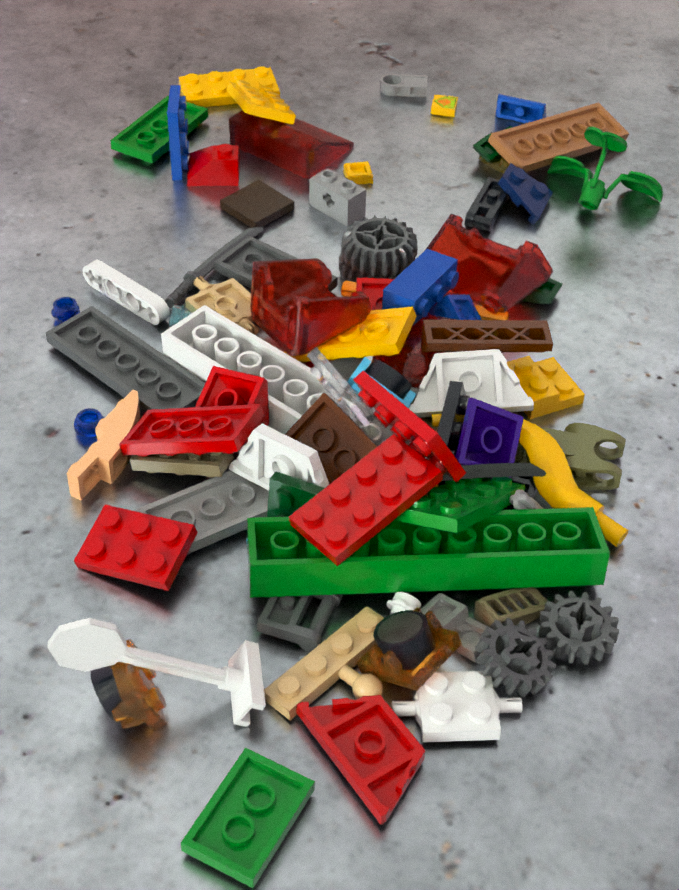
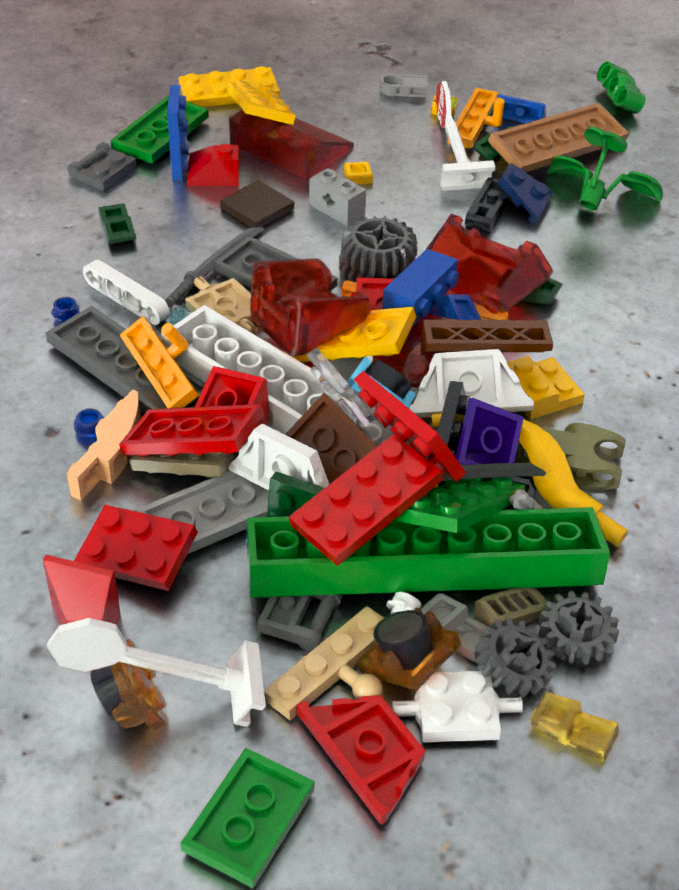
none -> slope [43,554,121,625]
none -> dark grey plate [67,142,137,191]
none -> dark green slope [98,203,136,244]
none -> light orange plate [120,316,199,409]
none -> white piece [436,81,495,191]
none -> light orange plate [448,88,505,149]
none -> clear yellow slope [530,691,619,762]
none -> green piece [597,61,646,114]

